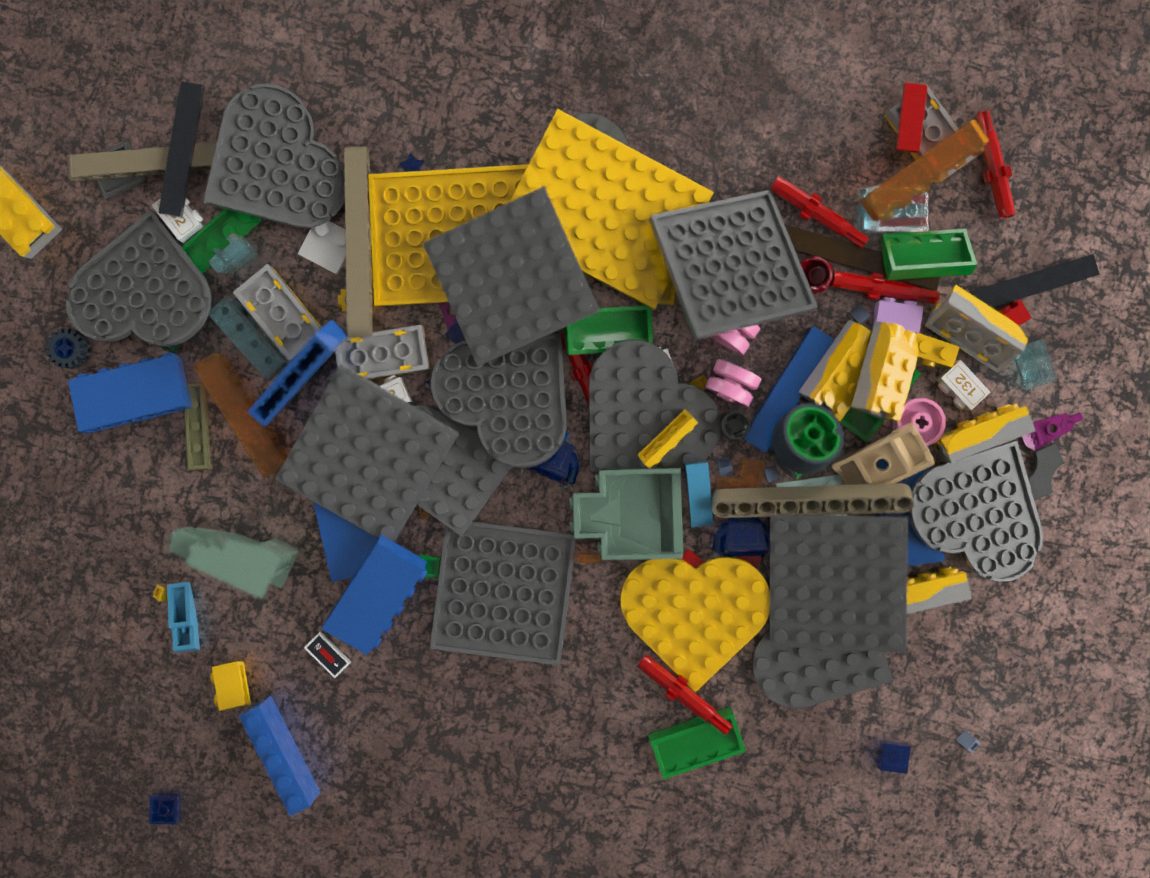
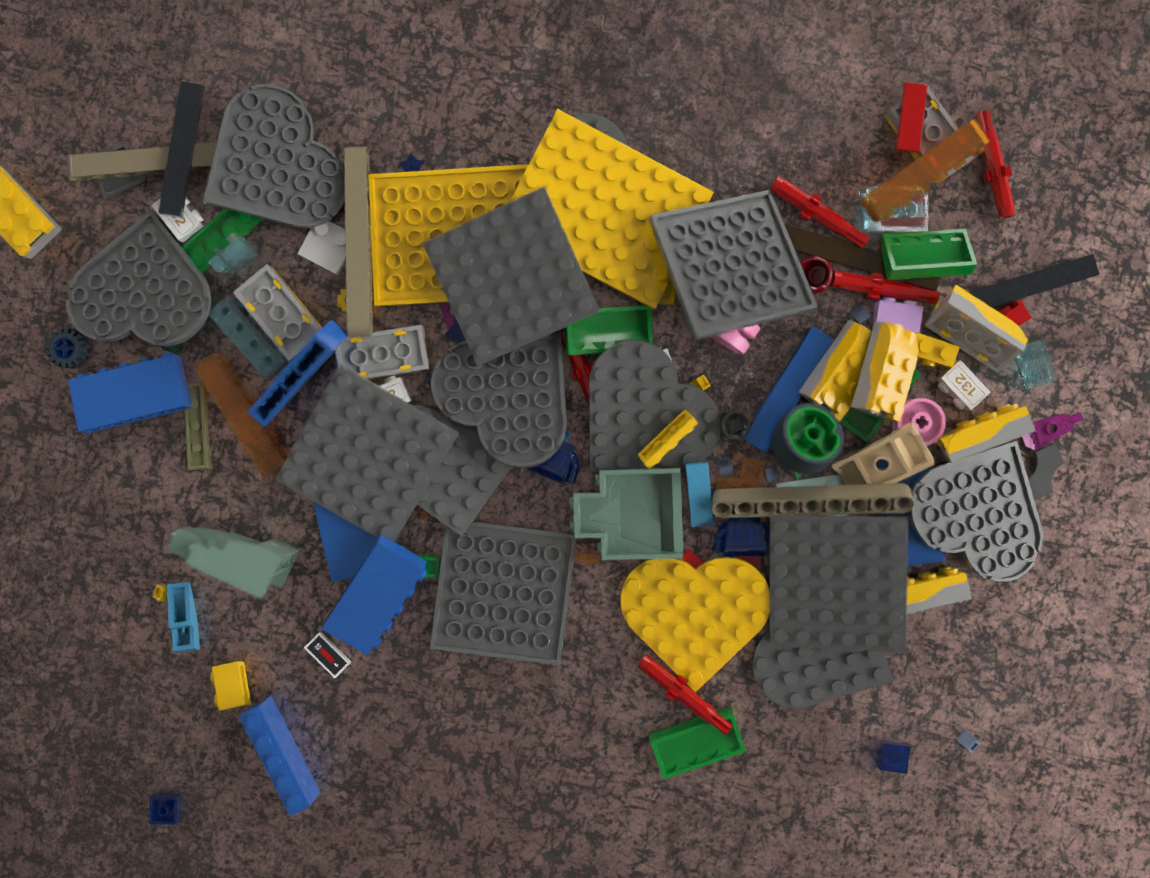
bright pink wheel [705,359,762,408] -> none

